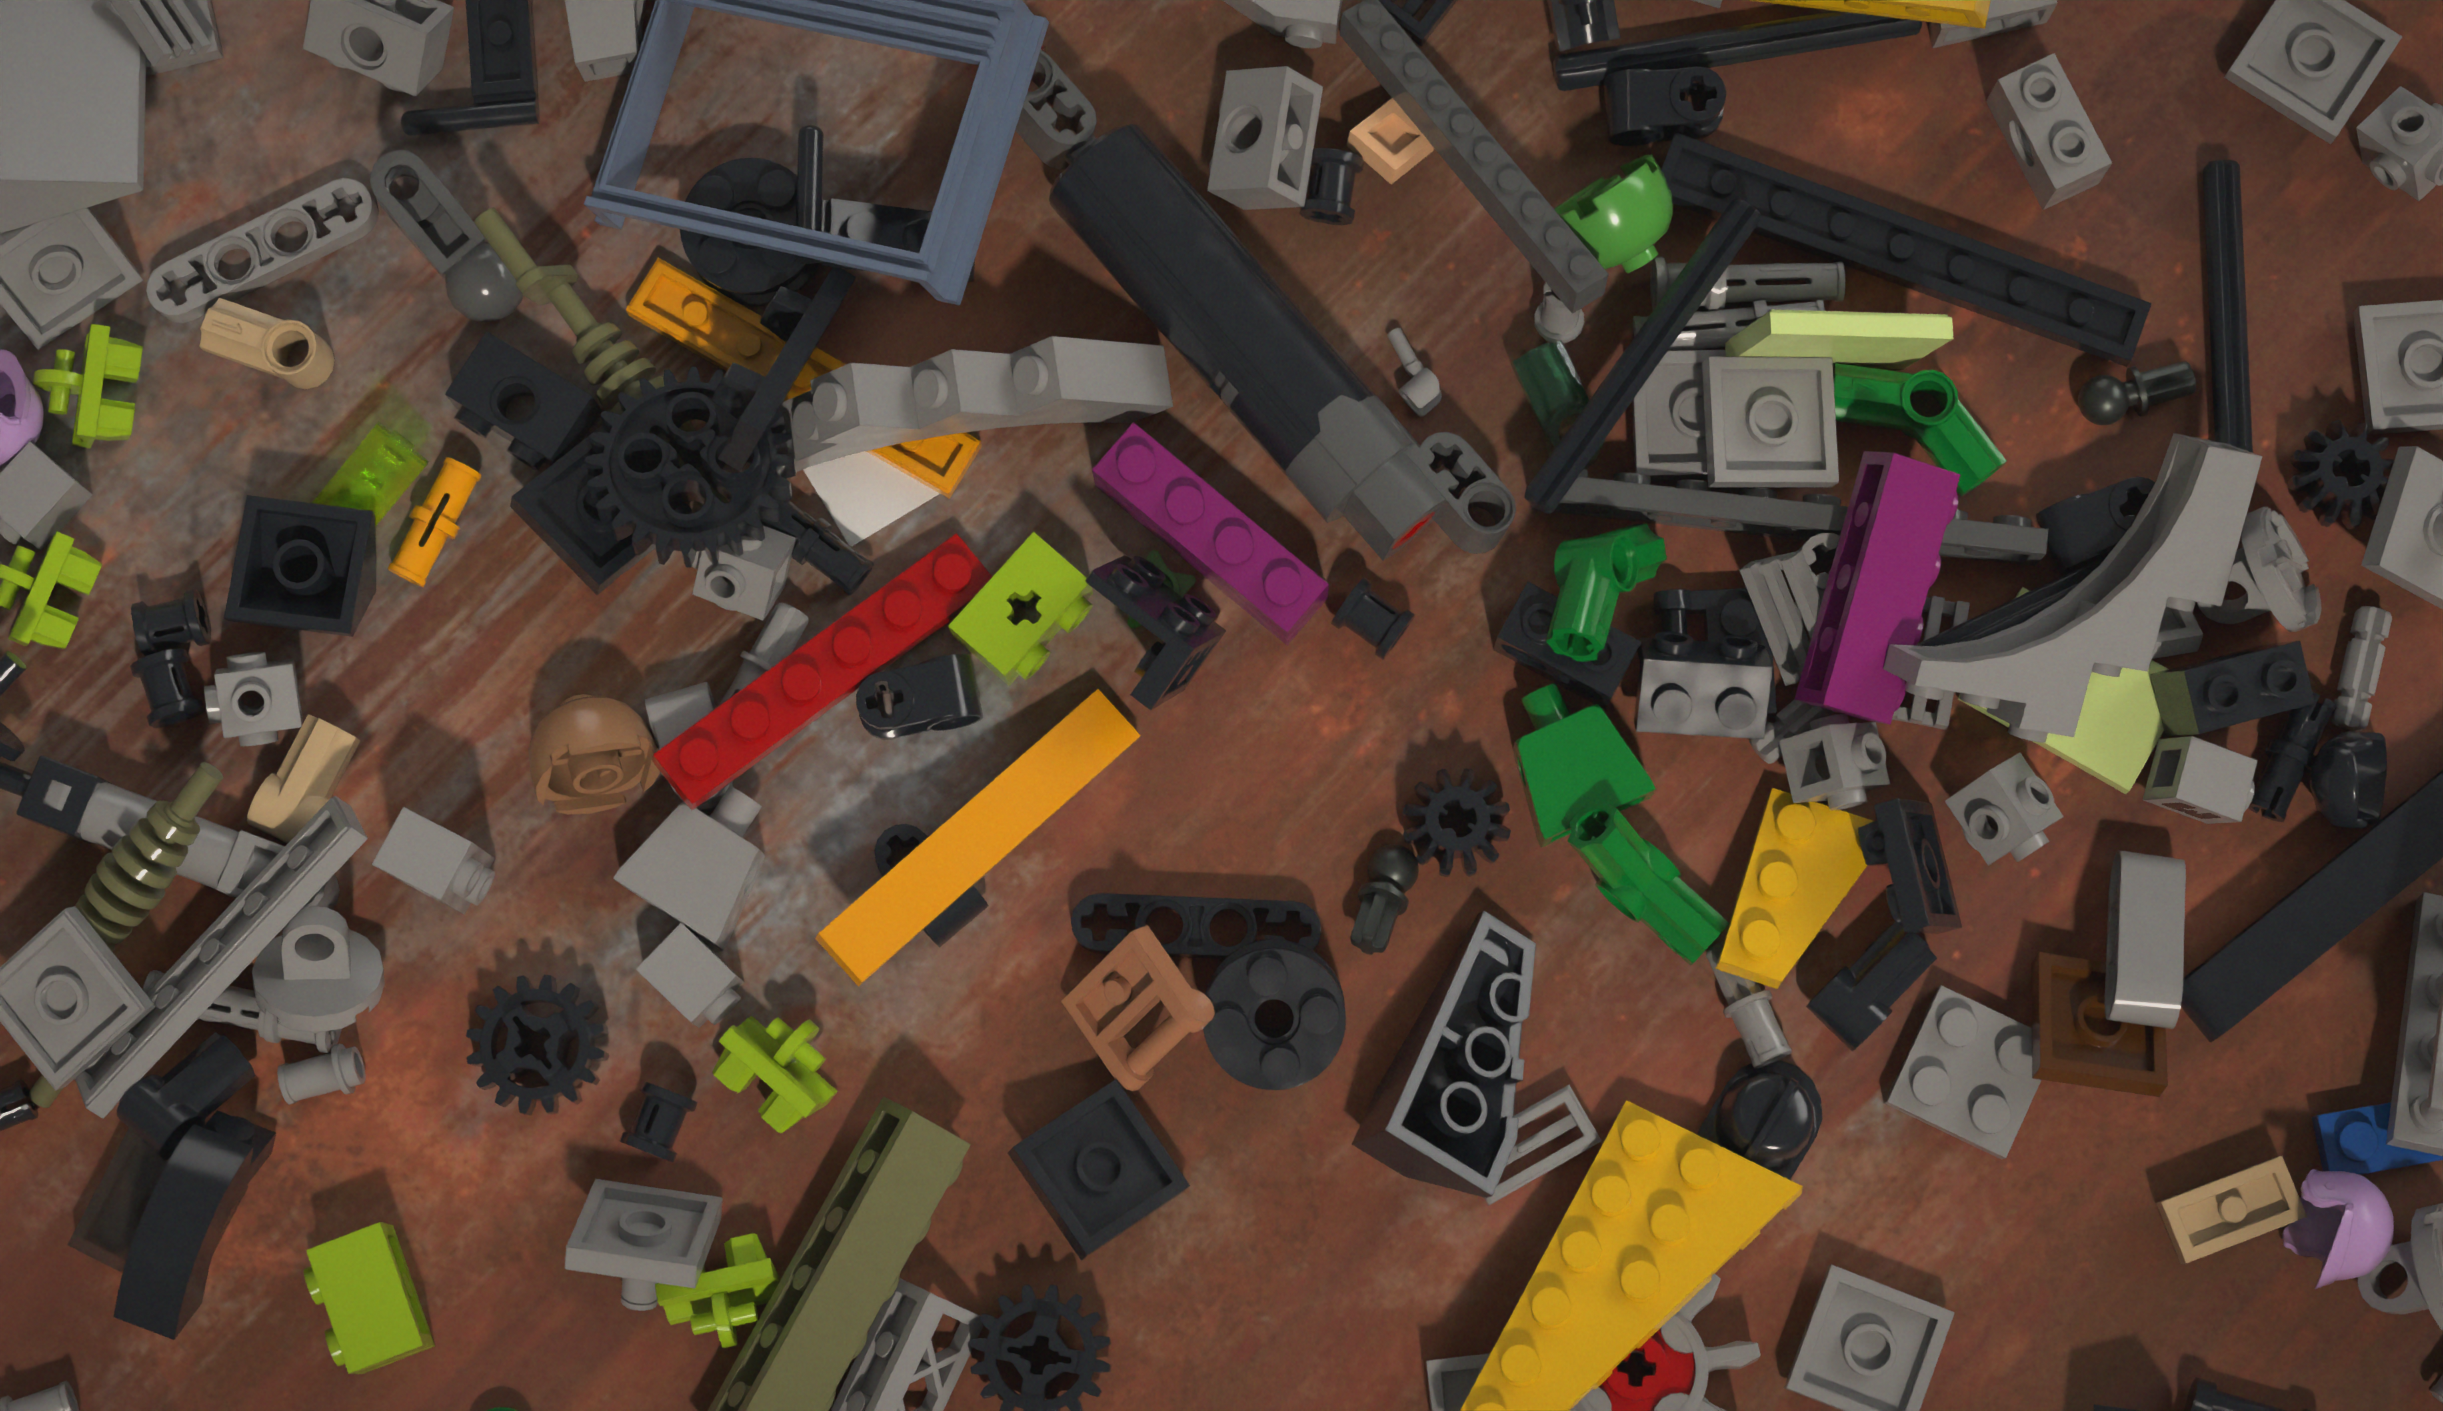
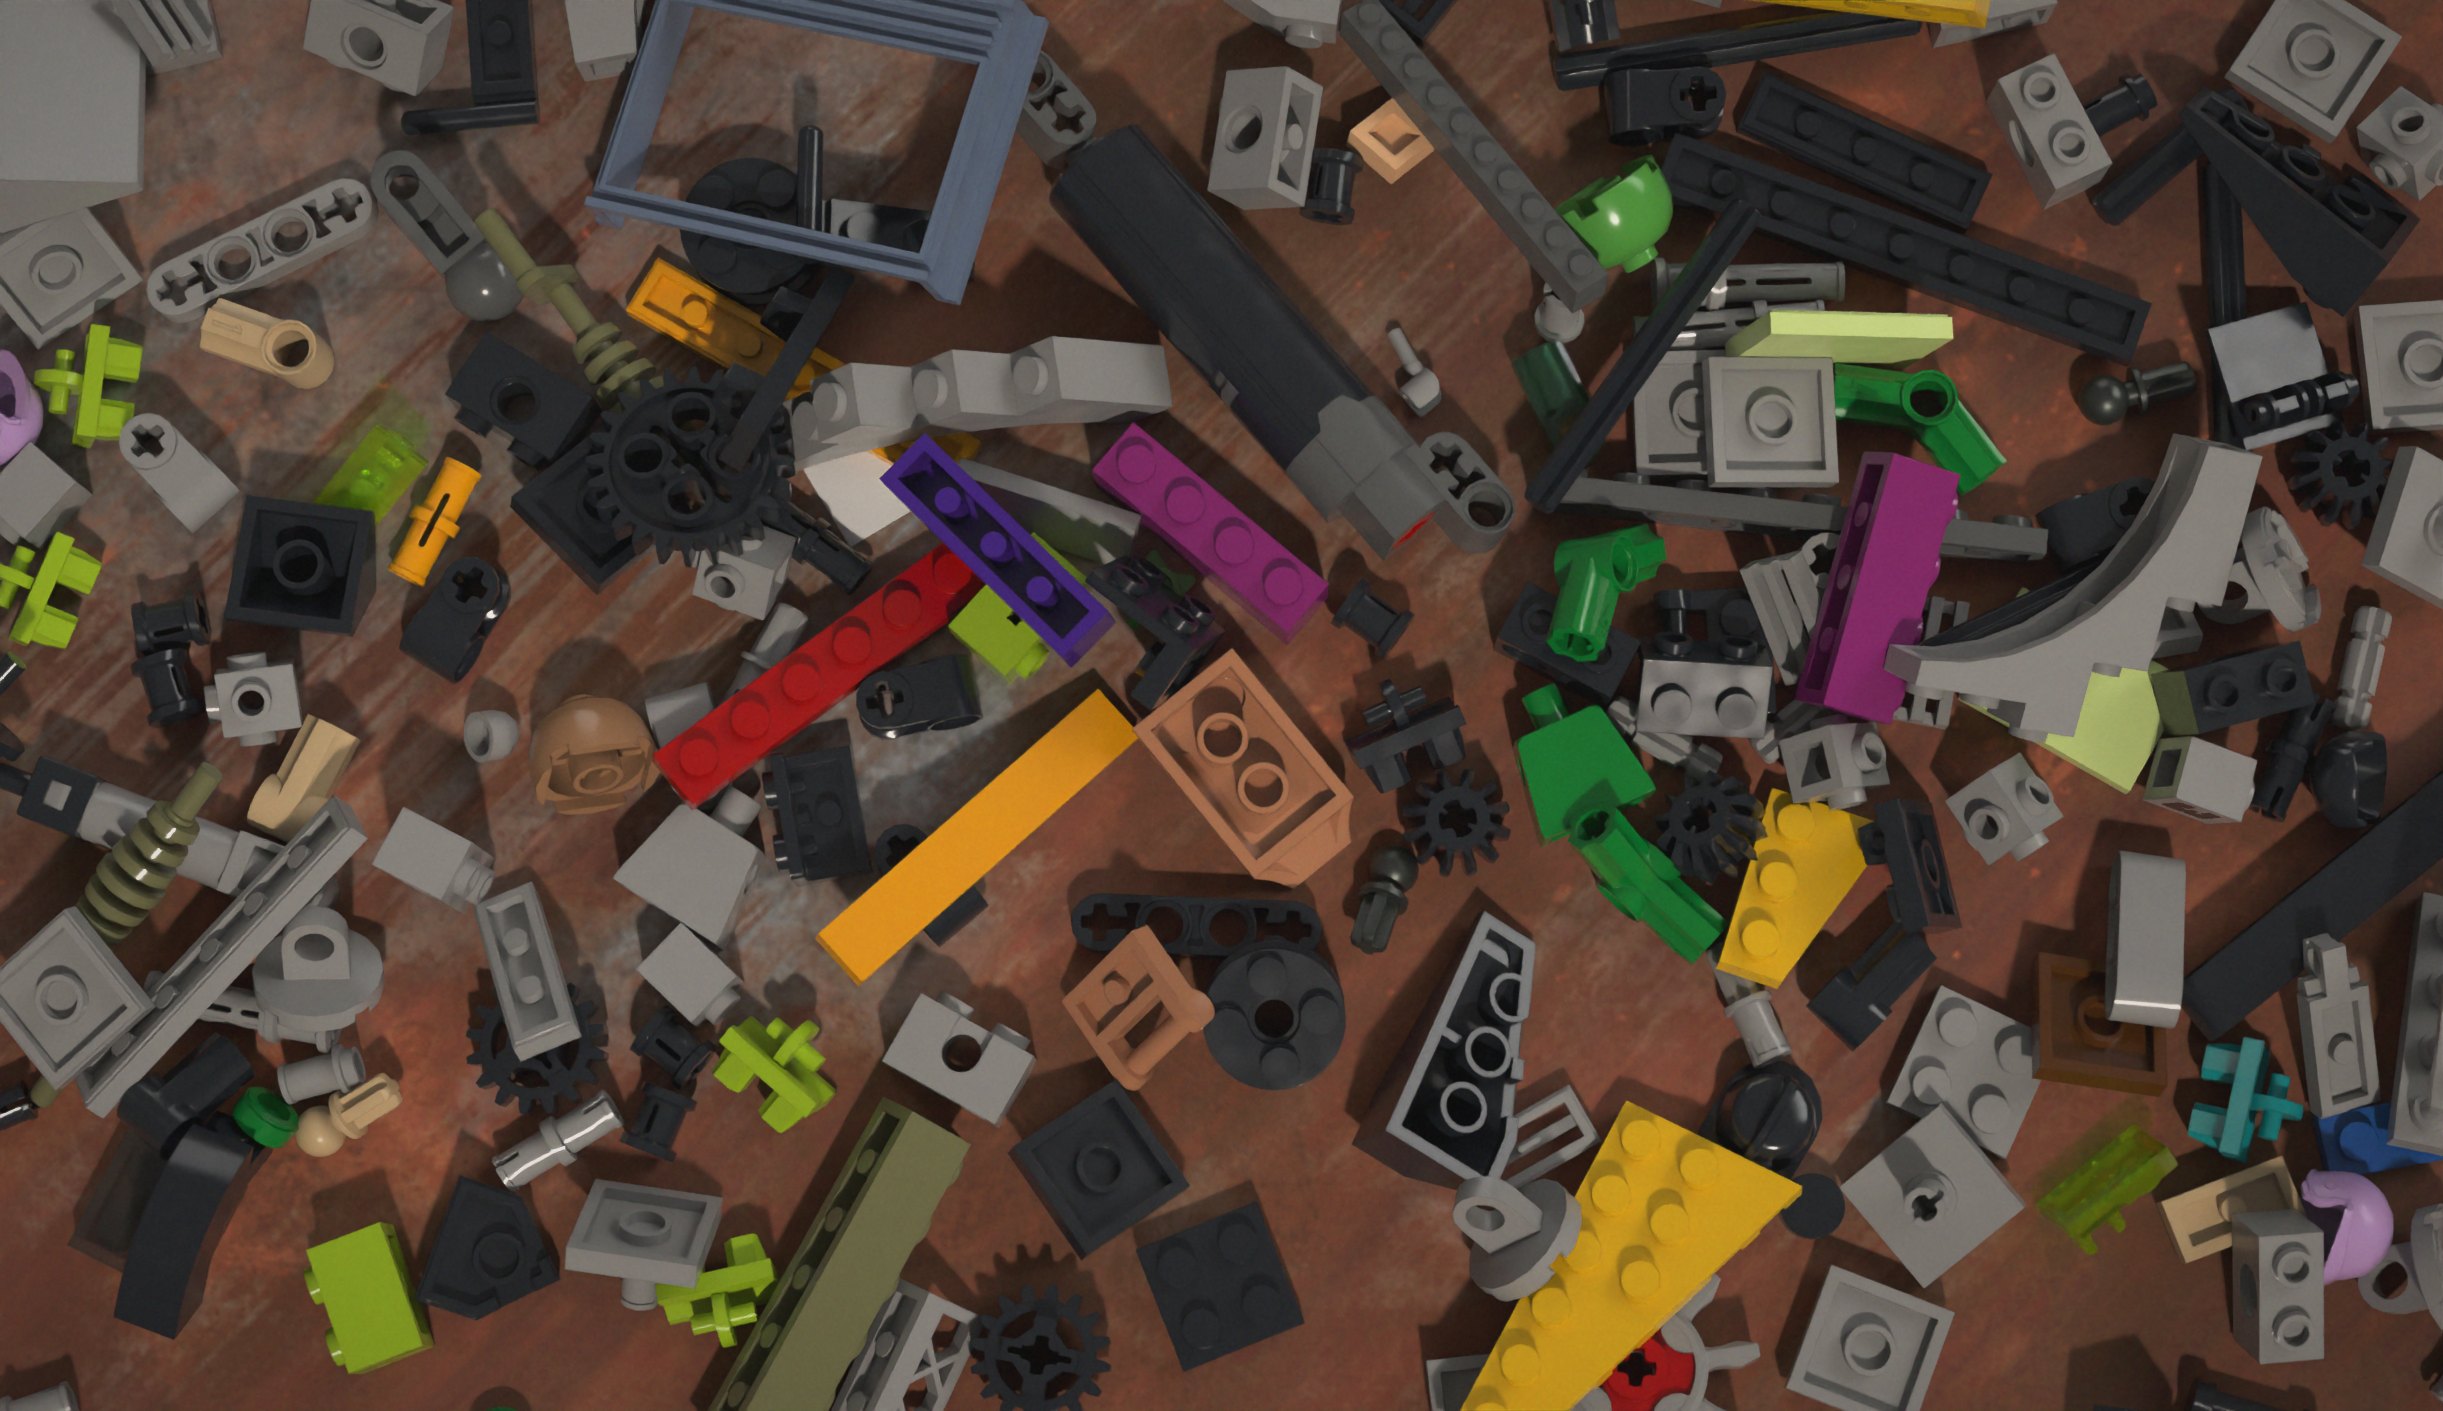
none -> light grey piece [119,413,240,534]
none -> green tile [232,1087,299,1148]
none -> tan axle [295,1073,403,1157]
none -> black piece [399,557,511,684]
none -> black plate [413,1175,560,1321]
none -> light grey hinge [464,710,520,762]
none -> light grey tile [472,881,582,1061]
none -> light grey pin [492,1090,625,1193]
none -> black bush [630,1006,717,1091]
none -> black bracket [762,745,873,887]
none -> dark purple brick [879,433,1116,668]
none -> light grey brick [882,991,1037,1128]
none -> light grey tile [958,457,1141,564]
none -> nougat slope [1132,648,1354,889]
none -> black plate [1136,1202,1305,1372]
none -> black hips [1344,679,1466,794]
none -> light grey tile [1452,1177,1582,1302]
none -> light grey axle [1605,696,1723,784]
none -> black gear [1654,770,1768,884]
none -> black tile [1736,72,1993,235]
none -> black tile [1778,1173,1845,1240]
none -> light grey tile [1839,1103,2027,1288]
none -> clear neon green plate [2035,1124,2178,1255]
none -> black pin [2082,73,2157,137]
none -> black axle [2092,87,2249,226]
none -> black wedge [2178,86,2420,317]
none -> teal hips [2188,1037,2304,1164]
none -> hinge [2205,302,2359,451]
none -> light grey brick [2232,1209,2324,1364]
none -> light grey hinge [2297,933,2381,1119]

